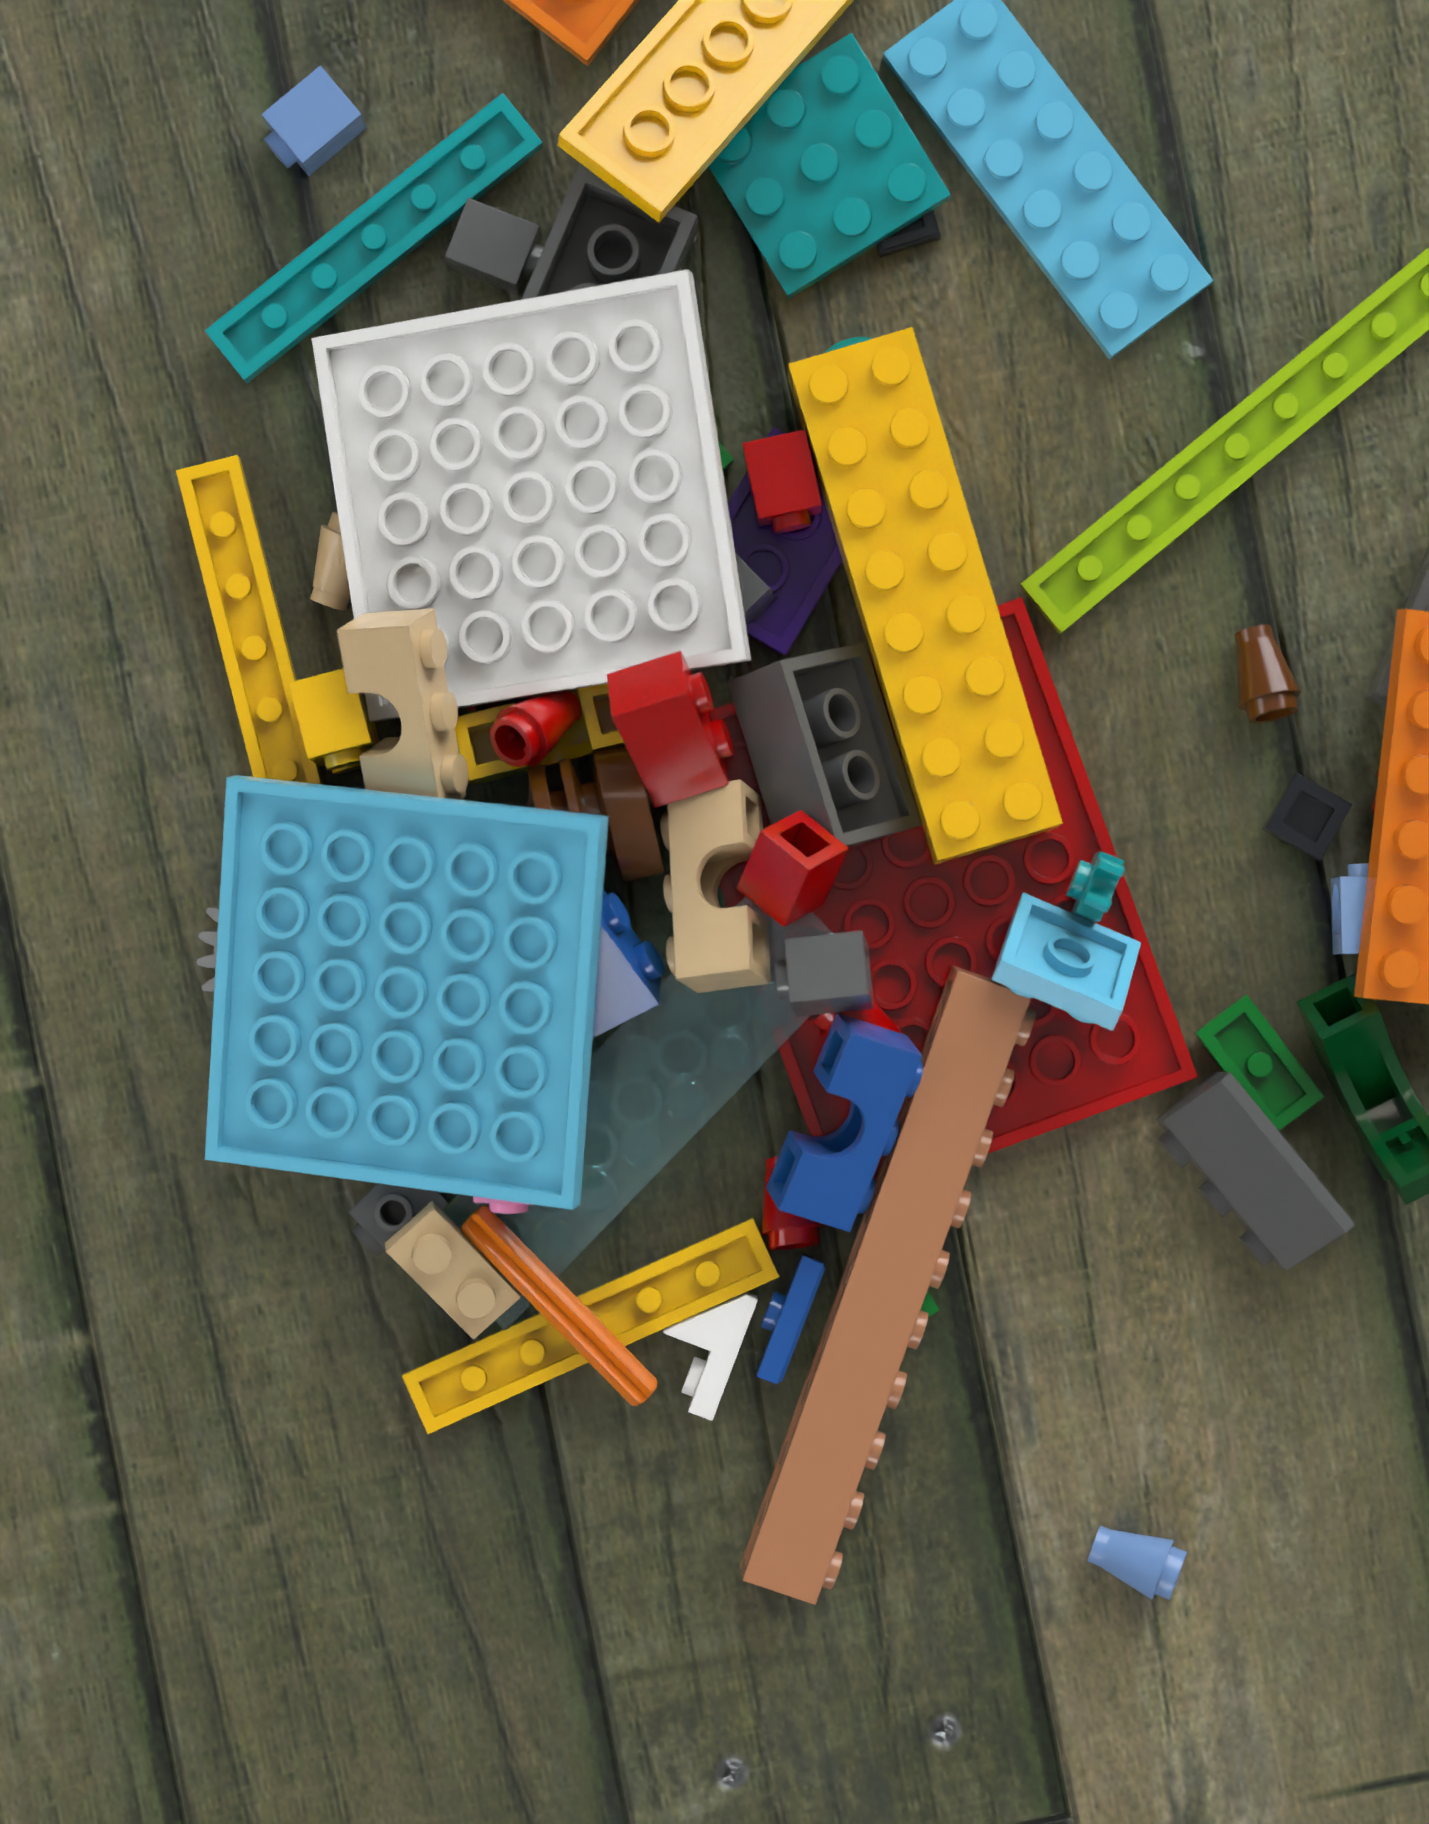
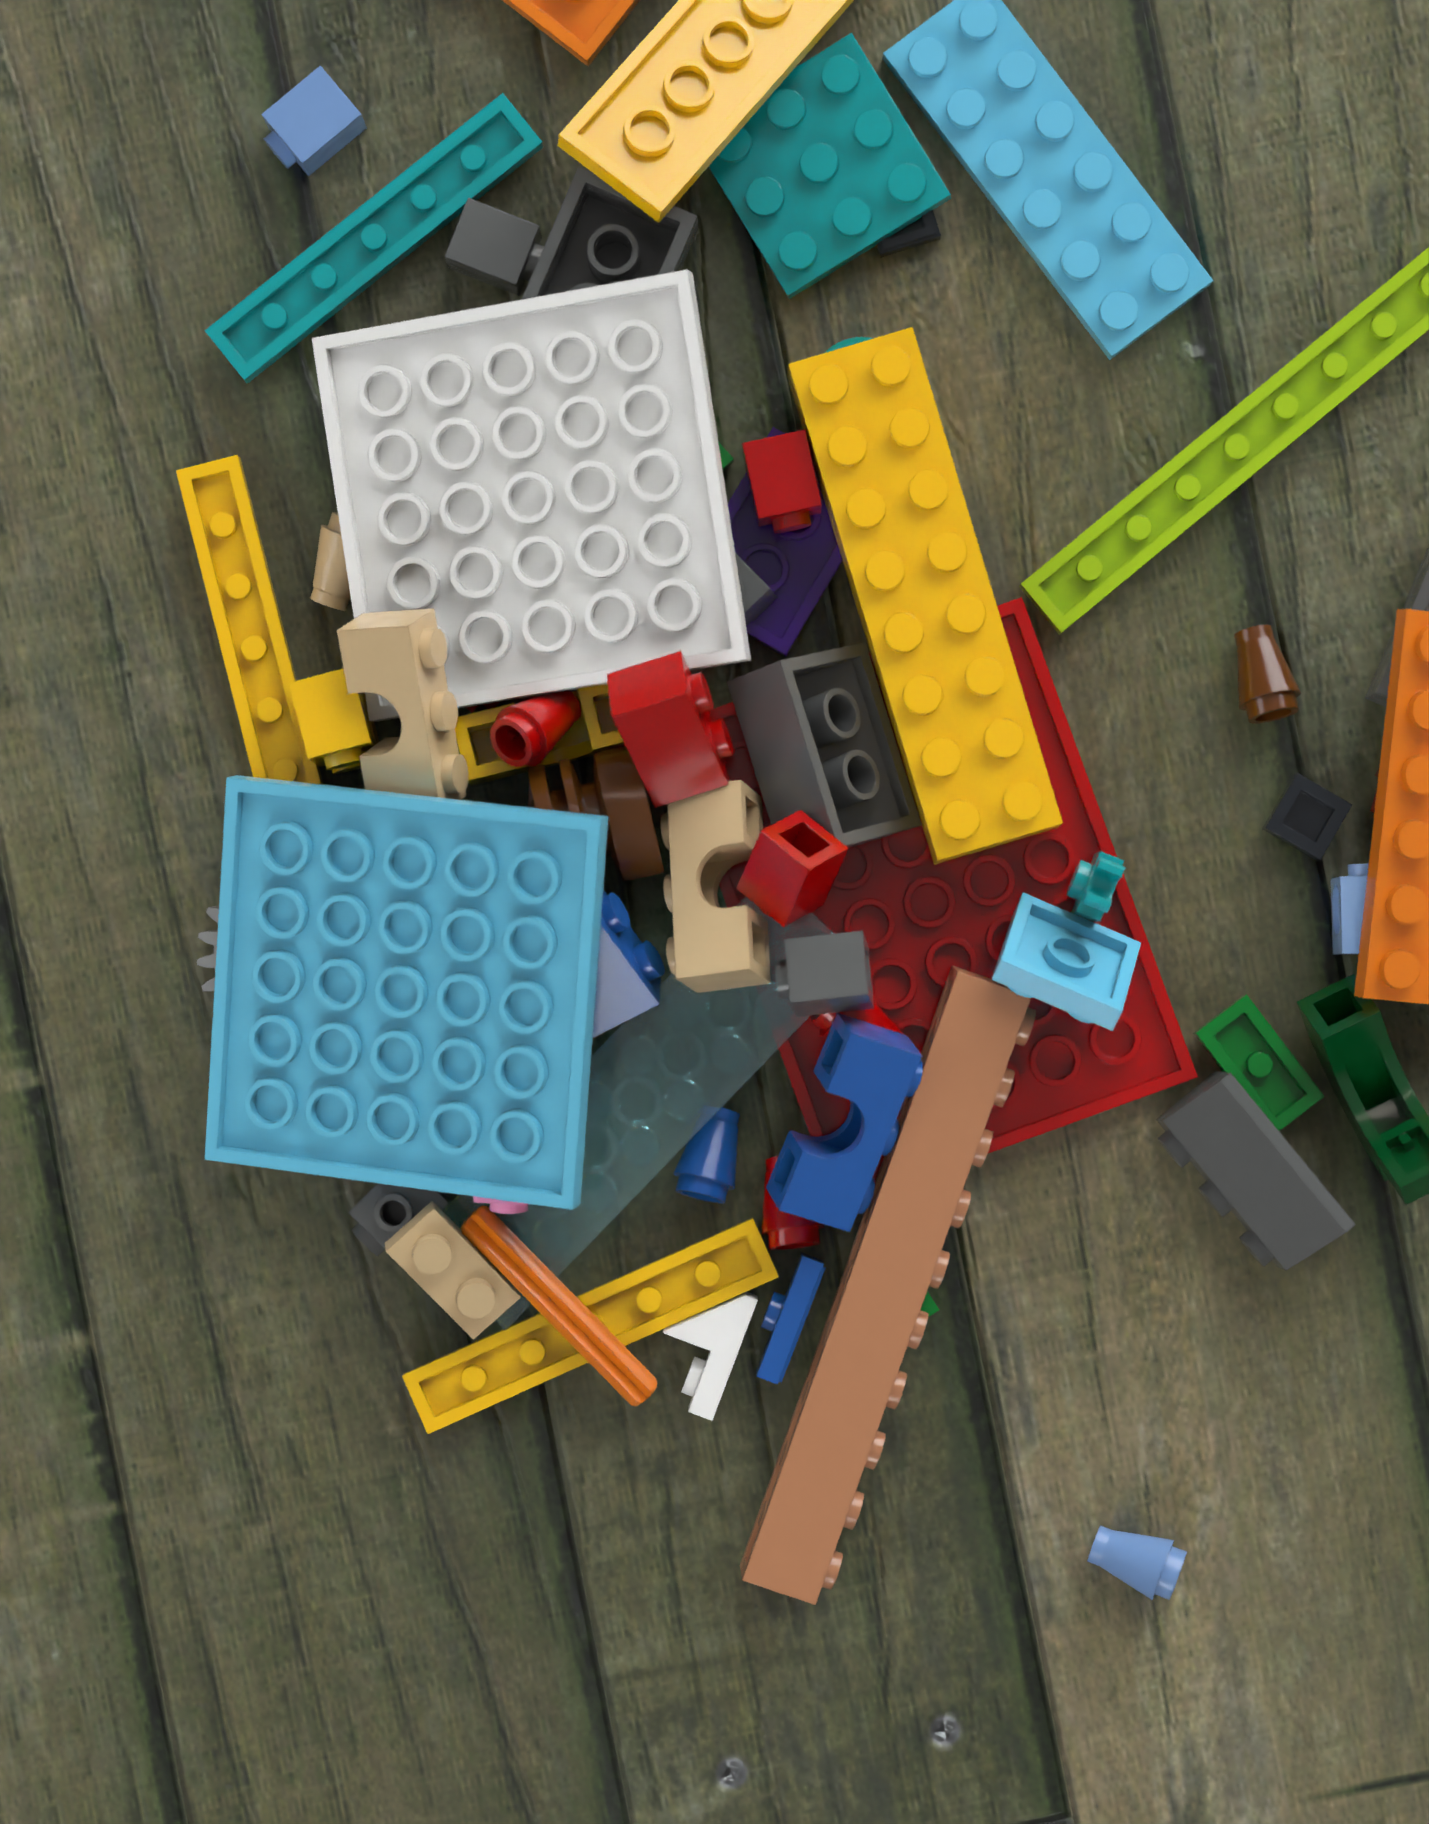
none -> blue cone [673,1105,740,1203]

